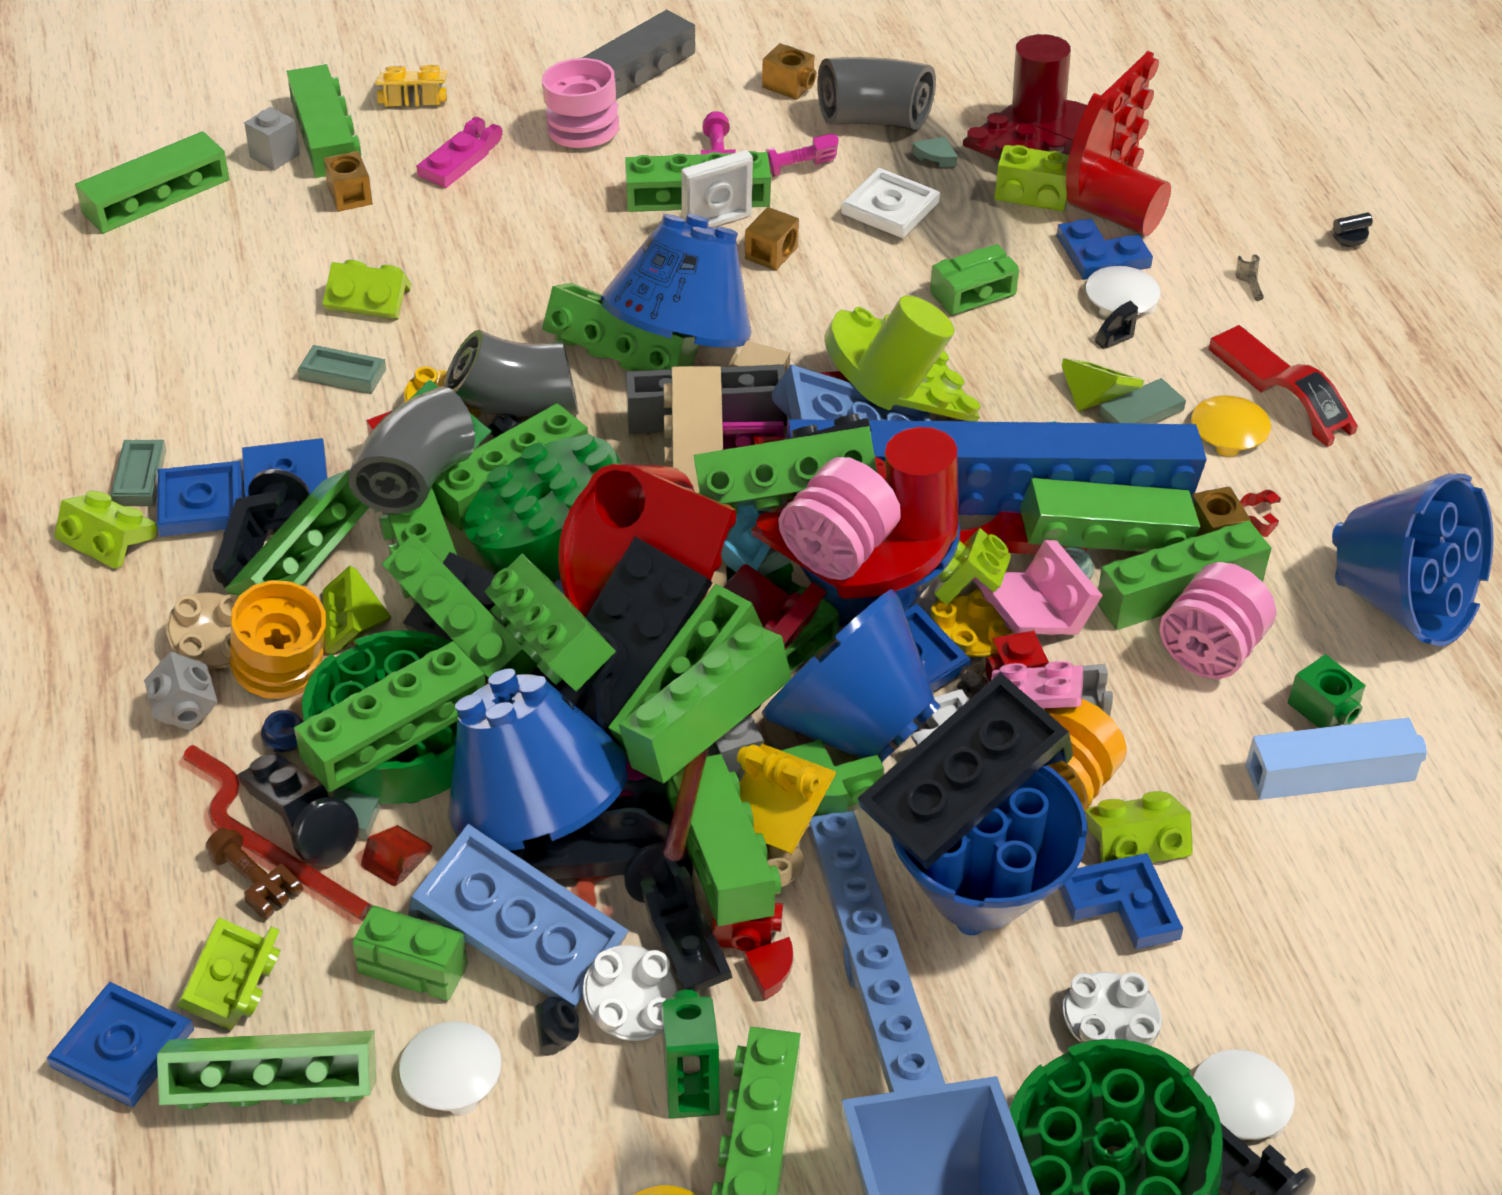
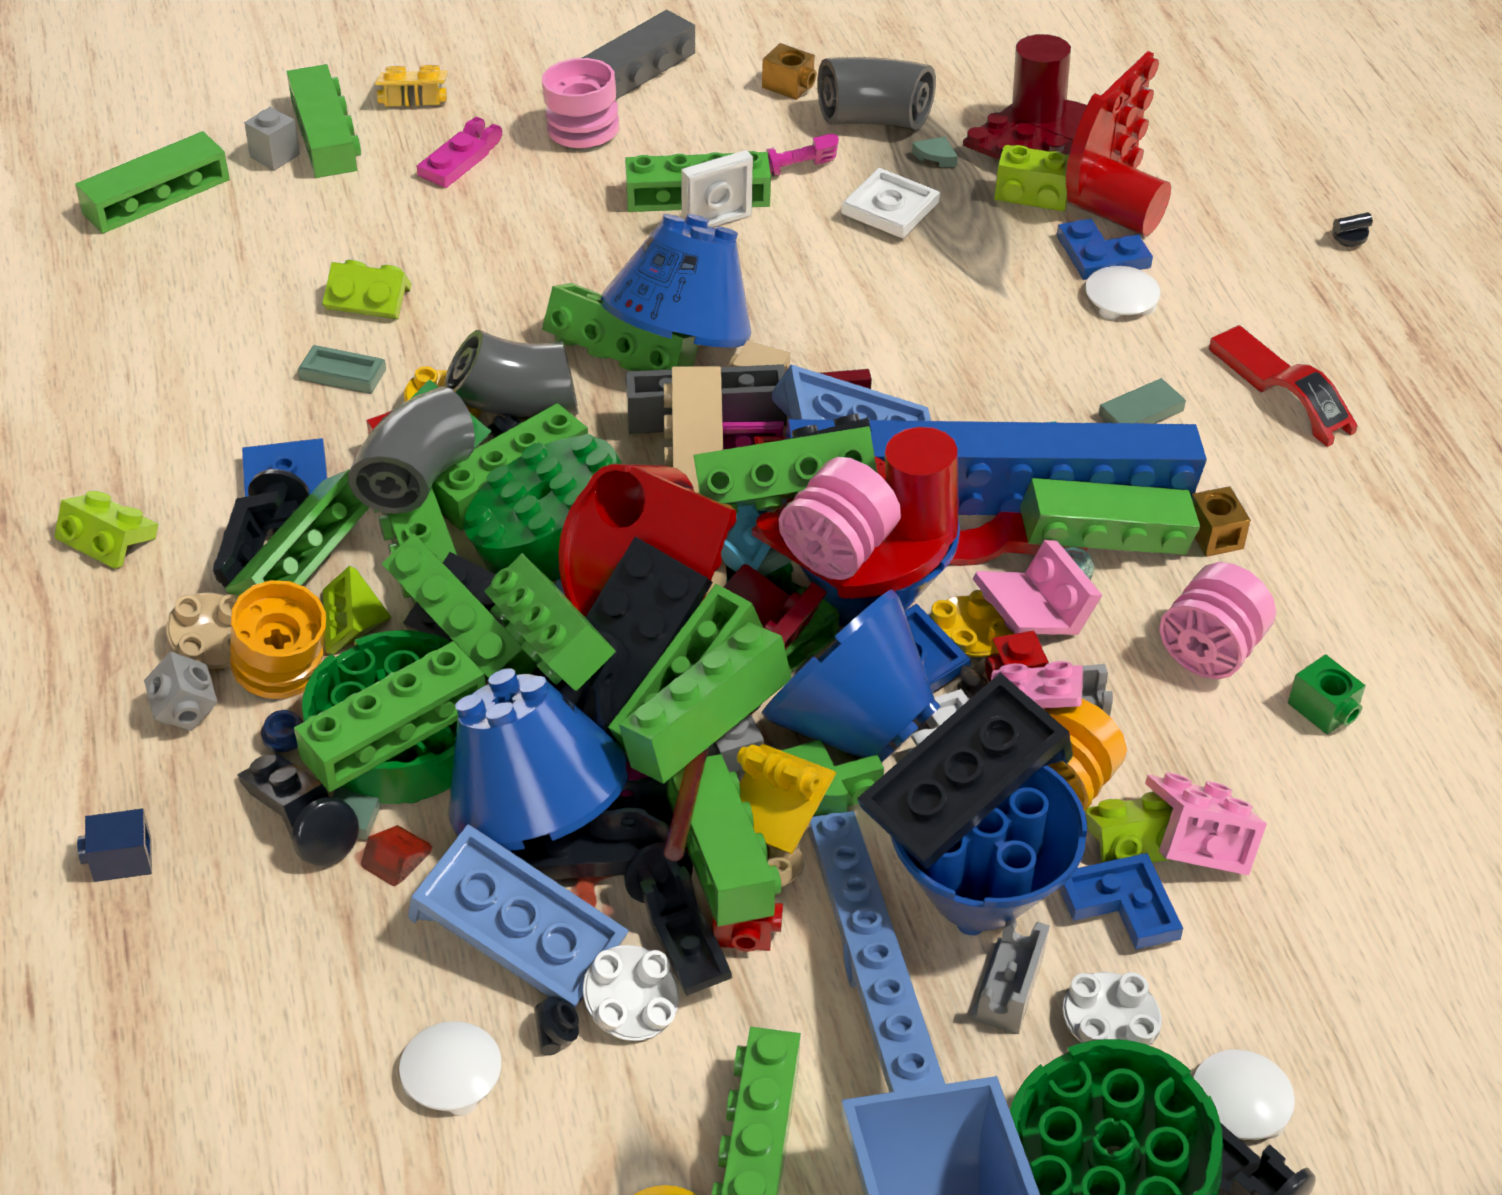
blue plate [47,981,194,1108] -> none
sand green tile [111,440,166,506] -> none
blue plate [157,461,243,537] -> none
bright green brick [157,1030,376,1109] -> none
lime bracket [177,917,281,1031] -> none
clear red piece [183,745,373,921] -> none
reddish brown hinge [205,828,304,920] -> none
pearl gold brick [323,151,373,212] -> none
bright green brick [352,905,468,1001] -> none
green torso [662,989,720,1119] -> none
dark pink hinge [701,111,736,154] -> none
pearl gold brick [745,207,799,271] -> none
red tile [745,937,794,1000] -> none
lime piece [824,295,981,421] -> none
bright green brick [930,244,1019,316] -> none
lime bracket [934,528,1011,605] -> none
lime slope [1061,358,1144,412] -> none
black tile [1095,300,1139,349] -> none
bright green brick [1098,520,1272,630] -> none
yellow dish [1190,395,1271,457] -> none
clear smoke hand [1235,254,1264,301] -> none
red piece [1240,490,1281,537] -> none
light blue brick [1245,717,1427,800] -> none
blue cone [1332,473,1494,646] -> none
none -> dark blue brick [77,808,152,882]
none -> light grey hinge [971,918,1050,1034]
none -> bright pink bracket [1145,772,1267,876]

